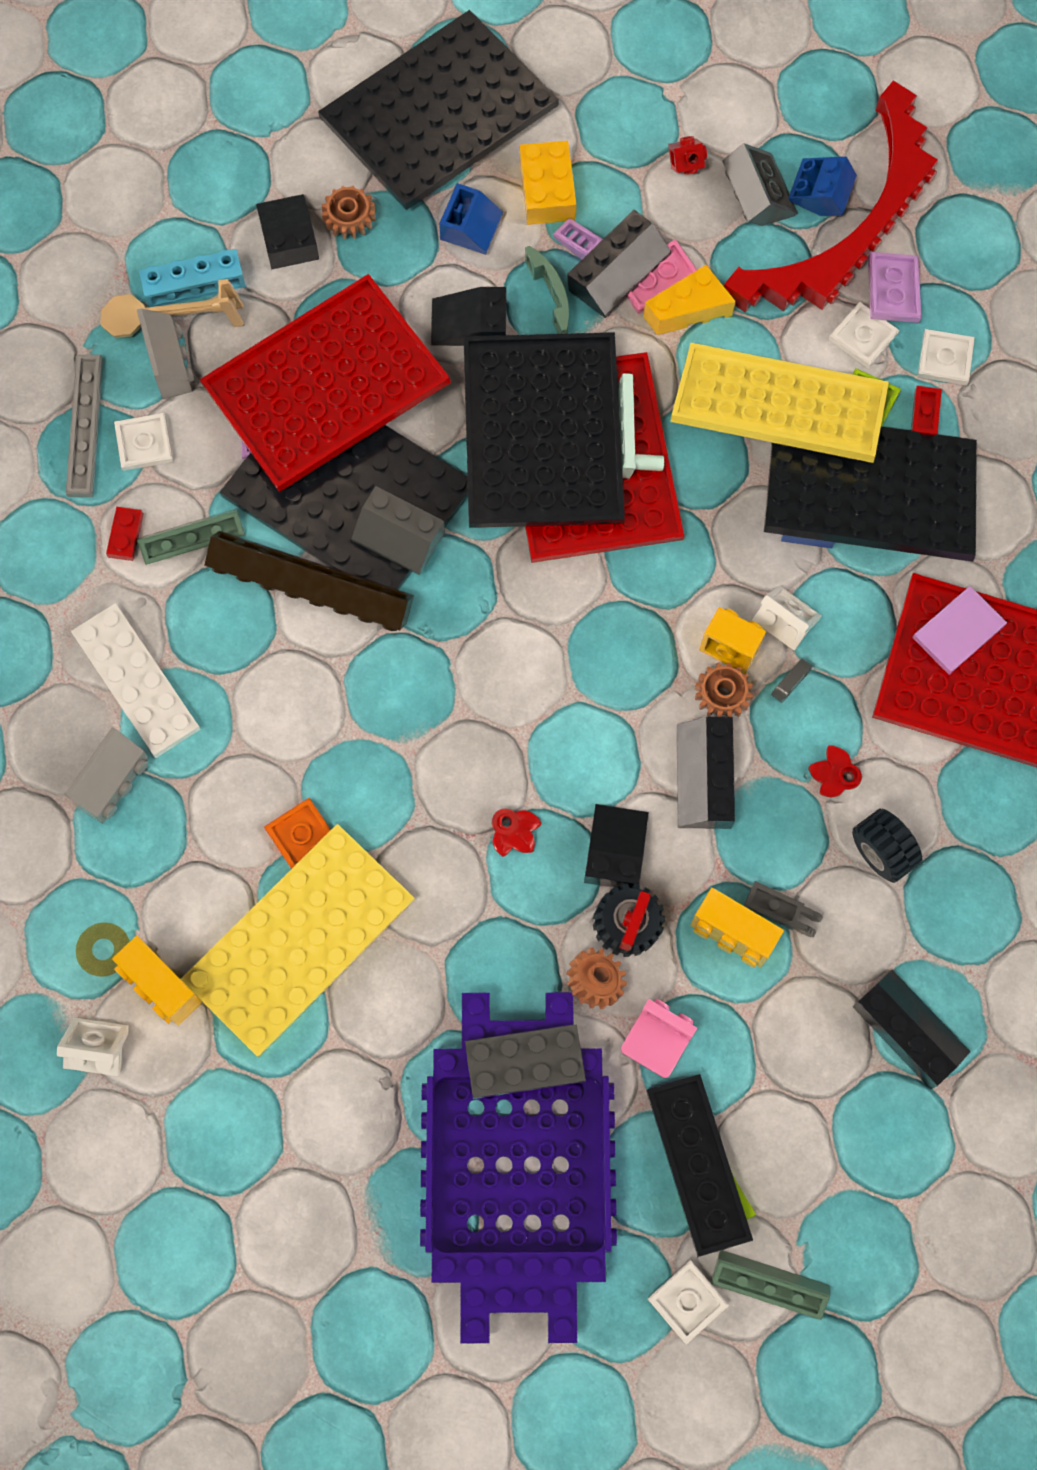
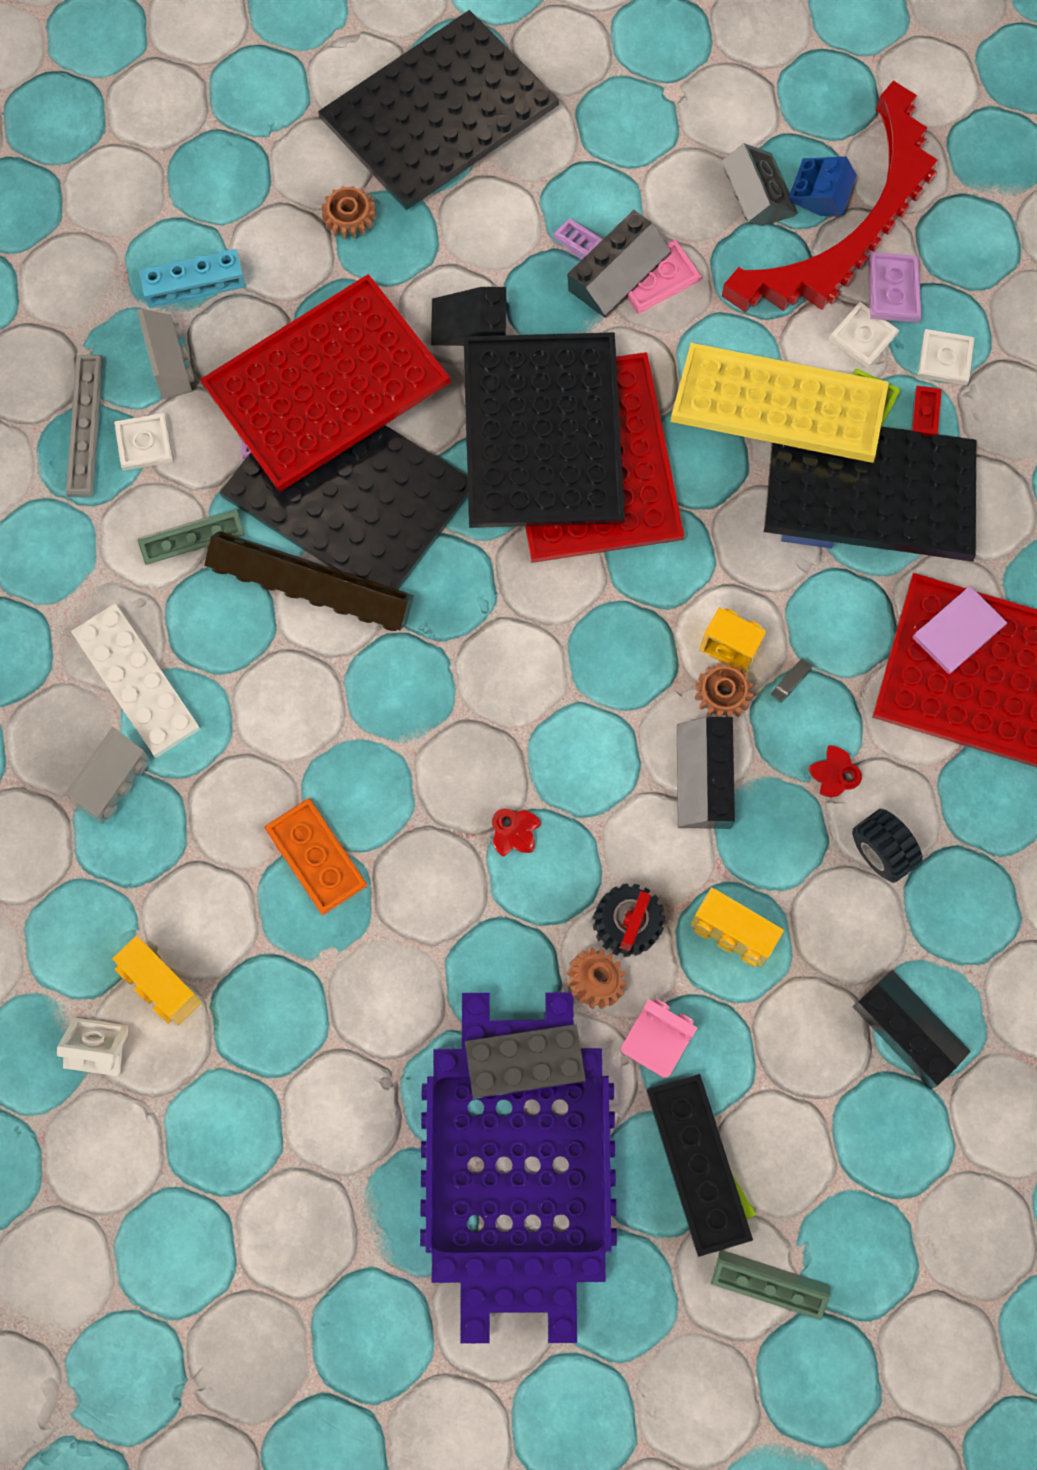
piece [76,922,130,977] -> none
tan piece [101,279,244,338] -> none
red plate [106,506,143,561] -> none
light yellow plate [180,824,415,1058] -> none
black slope [256,194,319,270] -> none
dark grey slope [351,486,445,575] -> none
blue slope [439,183,503,255] -> none
yellow brick [519,140,576,225] -> none
sand green slope [525,246,569,334] -> none
black slope [584,804,649,888] -> none
light aqua piece [618,373,664,479] -> none
yellow wedge [643,265,735,335] -> none
white tile [647,1260,729,1345] -> none
red brick [668,136,707,174] -> none
dark grey hinge [743,881,823,937] -> none
white bracket [752,586,822,650] -> none

